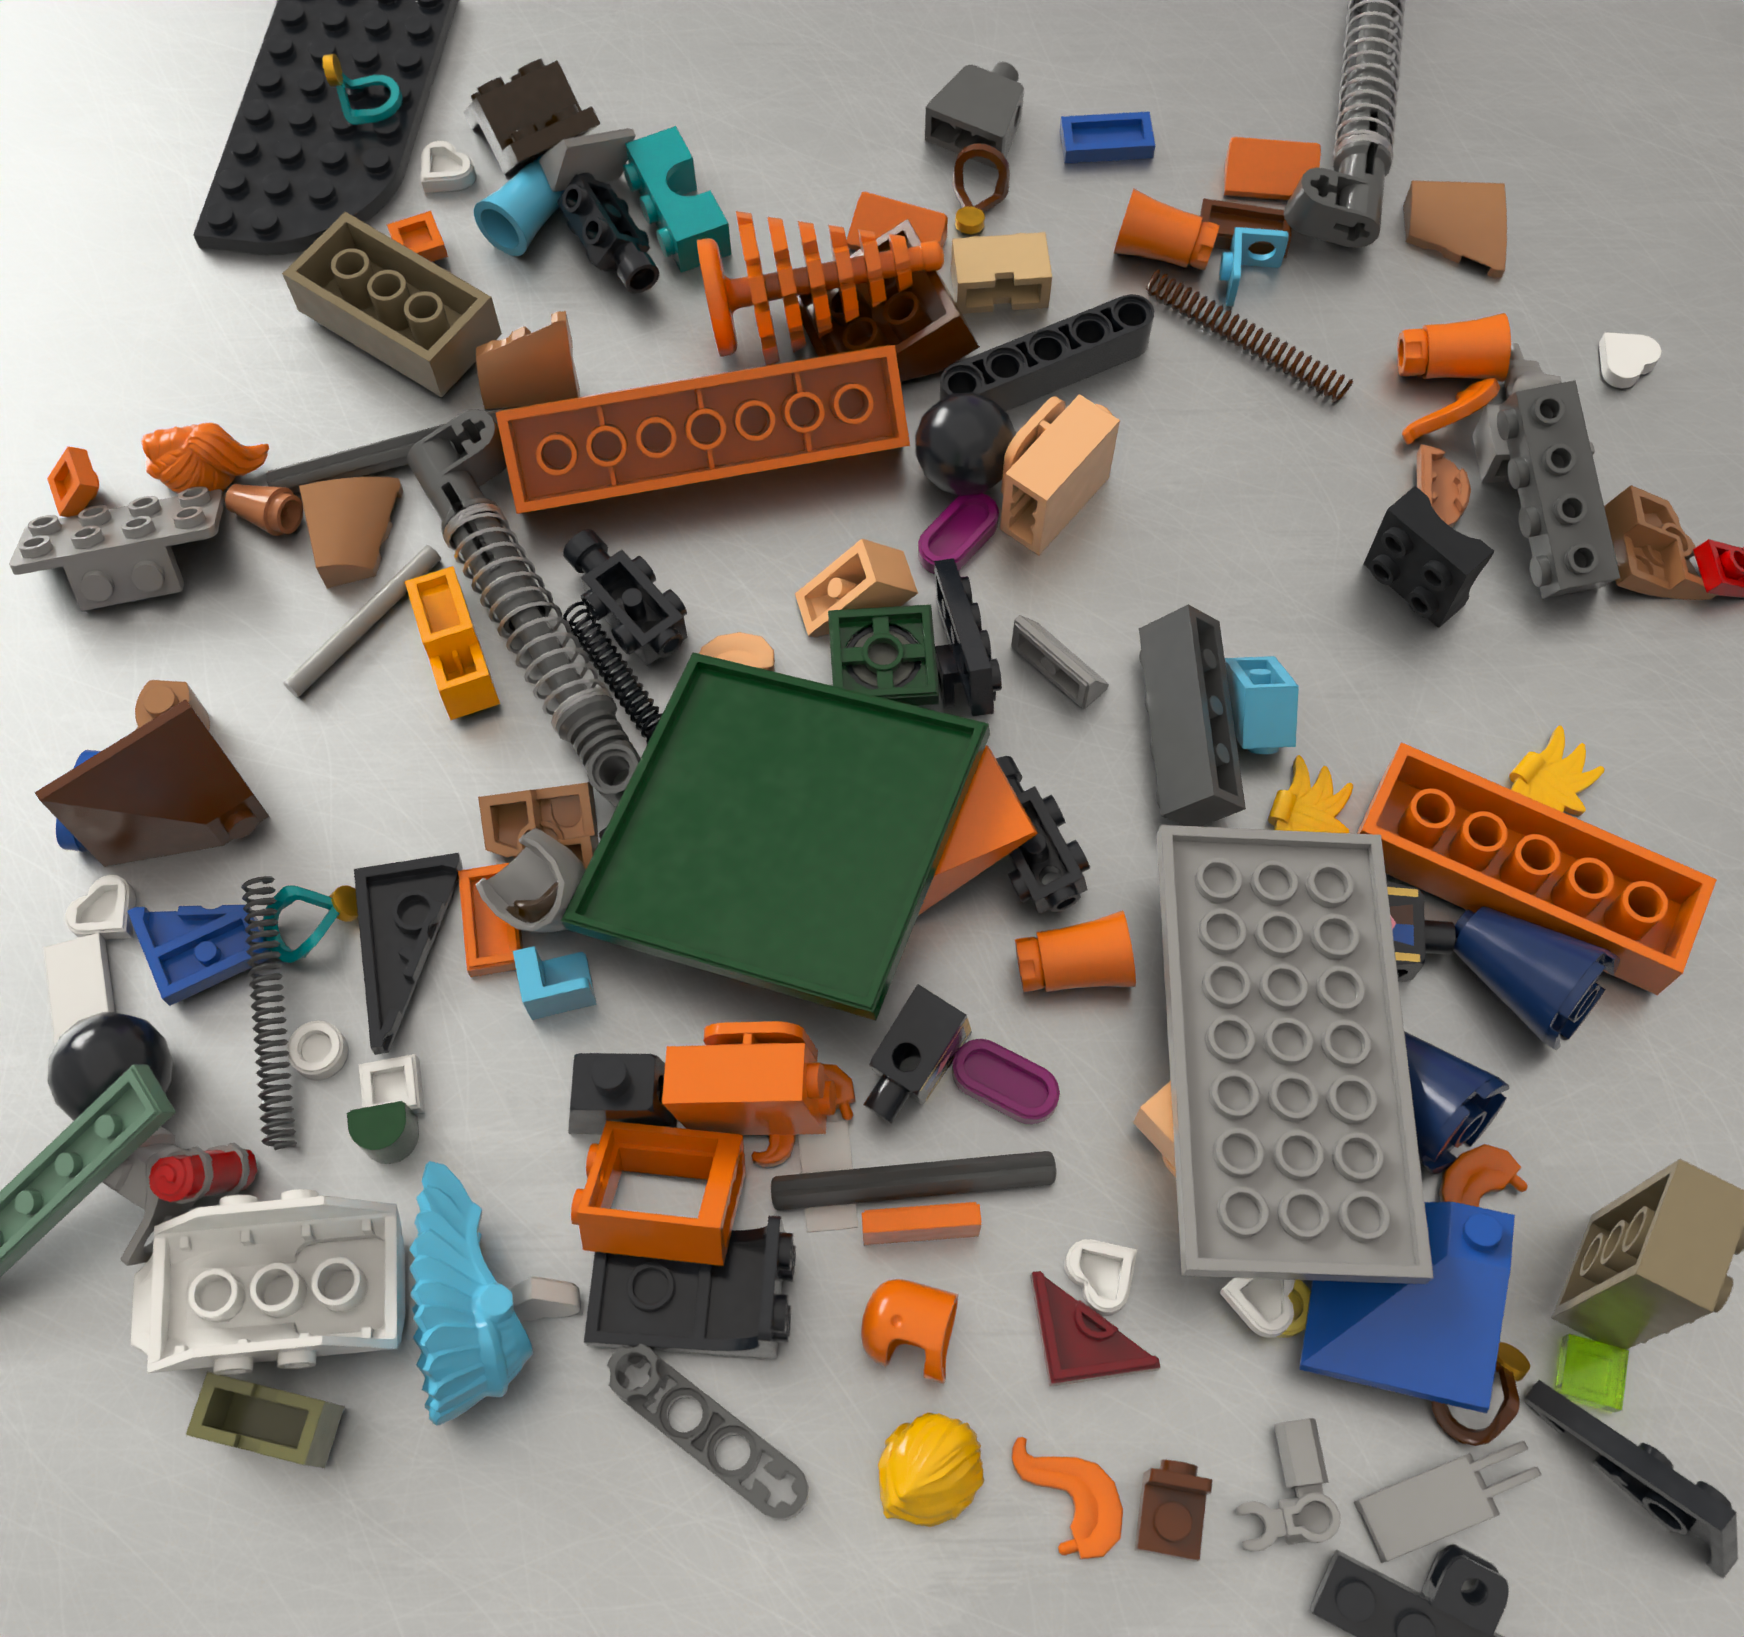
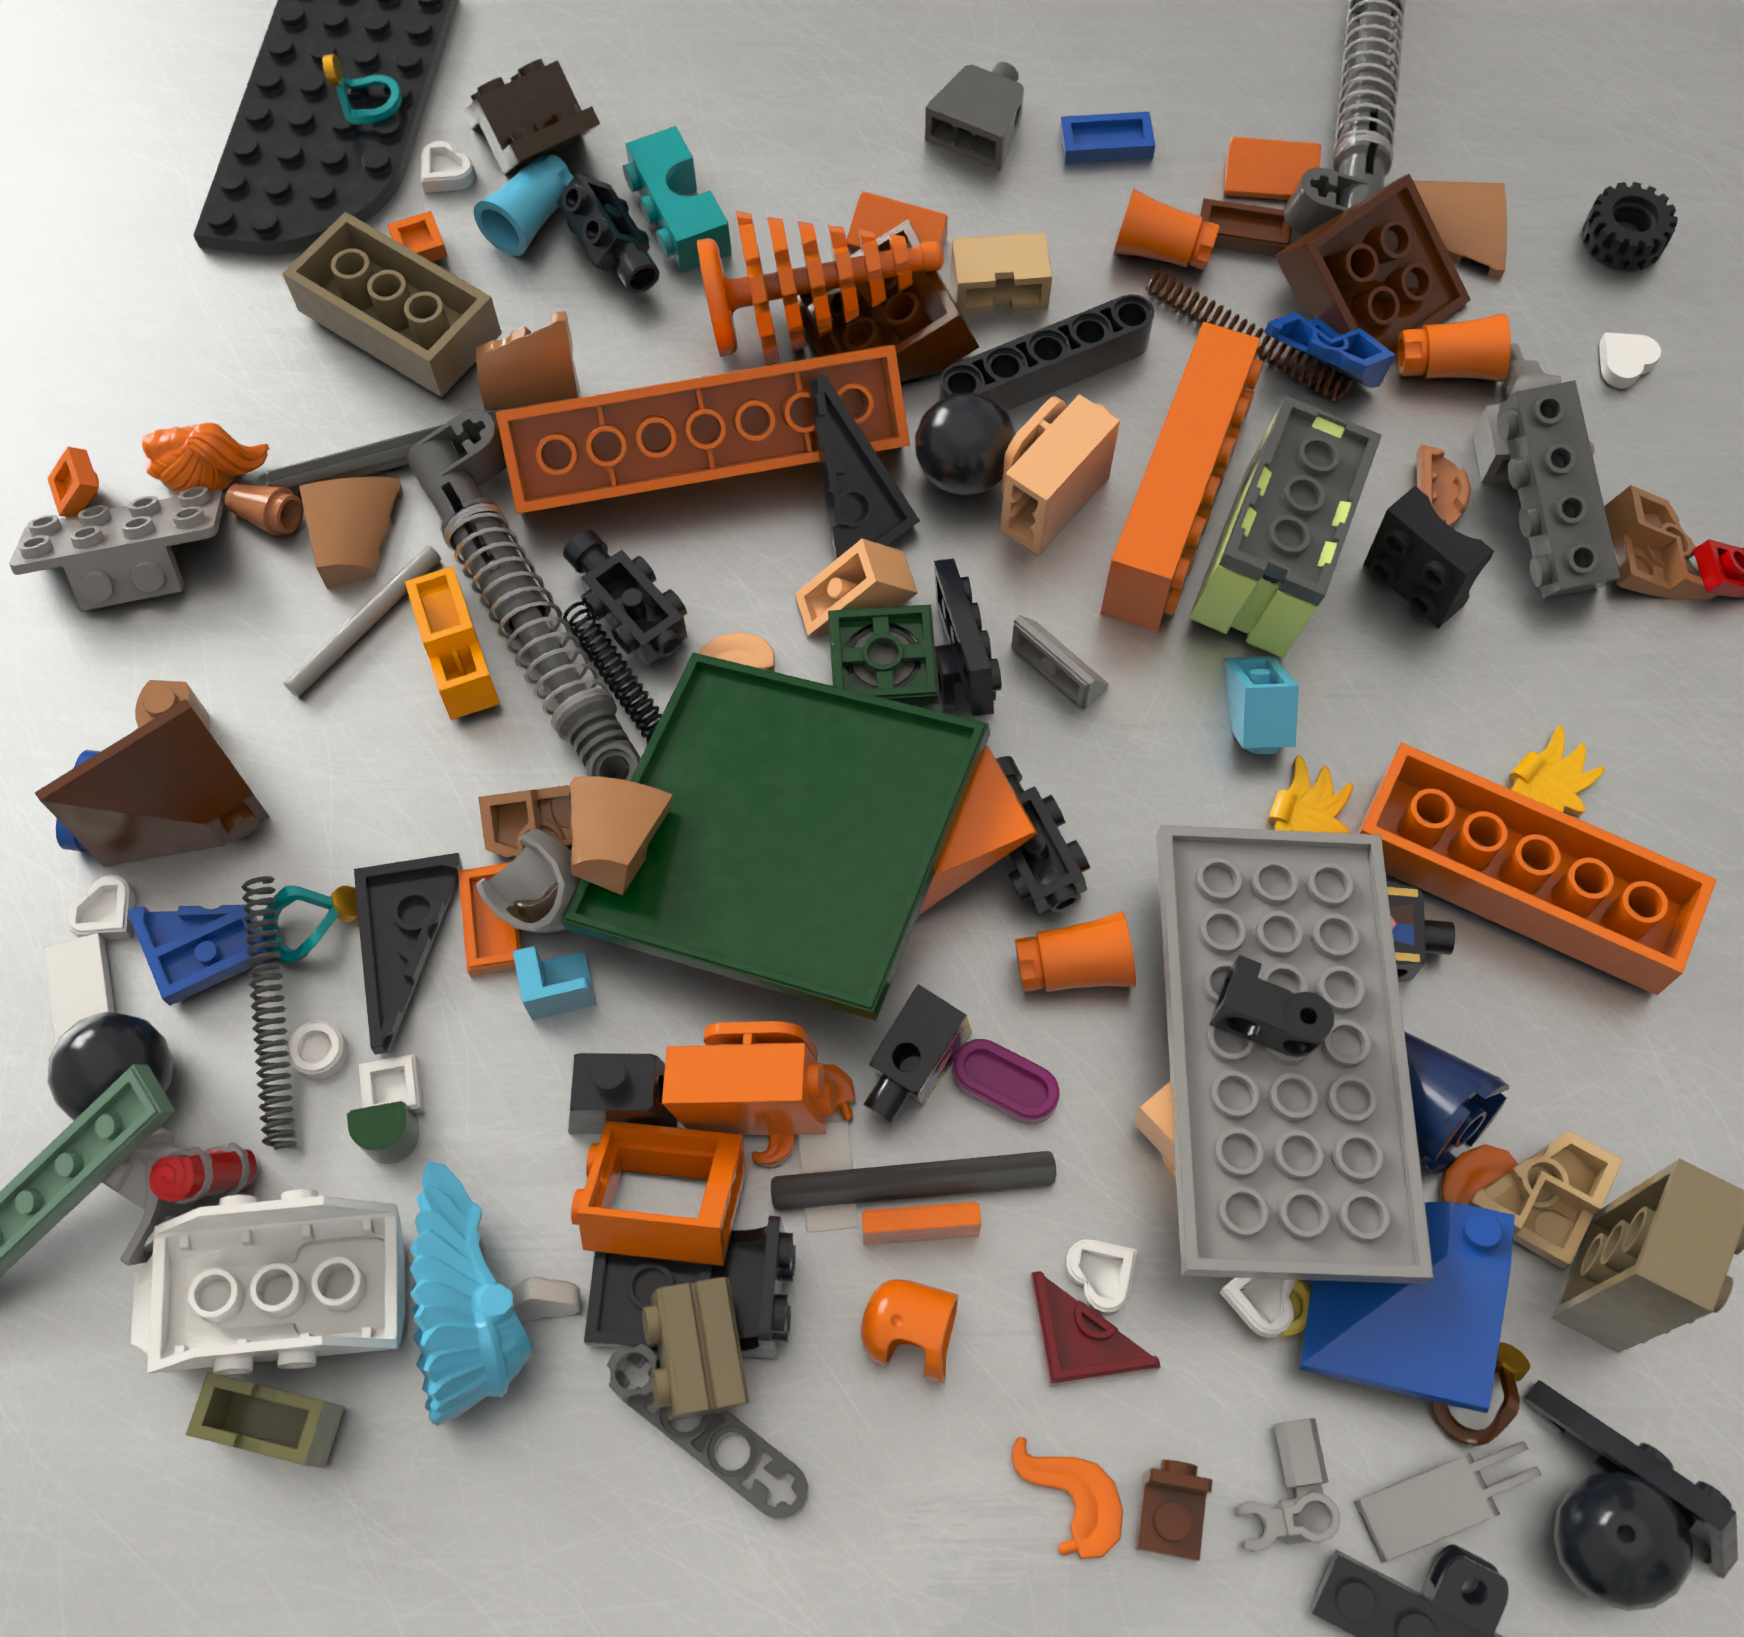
light grey slope [539,128,636,192] -> none
yellow hair [878,1412,984,1527] -> none
magenta tile [918,493,999,574] -> none
reddish brown piece [952,144,1010,234] -> none
dark grey brick [1139,604,1246,827] -> none
medium azure bracket [1219,227,1289,307] -> none
orange piece [1402,378,1500,445] -> none
dark blue cone [1453,906,1620,1050] -> none
clear neon green tile [1555,1334,1629,1413] -> none
none -> medium nougat slope [569,776,673,896]
none -> dark tan brick [642,1277,749,1421]
none -> black wing [808,373,920,560]
none -> orange brick [1100,321,1264,632]
none -> dark grey piece [1189,395,1382,658]
none -> black leg [1209,955,1334,1057]
none -> blue slope [1264,312,1396,388]
none -> reddish brown slope [1274,173,1471,354]
none -> tan slope [1468,1131,1624,1270]
none -> black piece [1553,1471,1694,1611]
none -> black tyre [1582,182,1678,271]

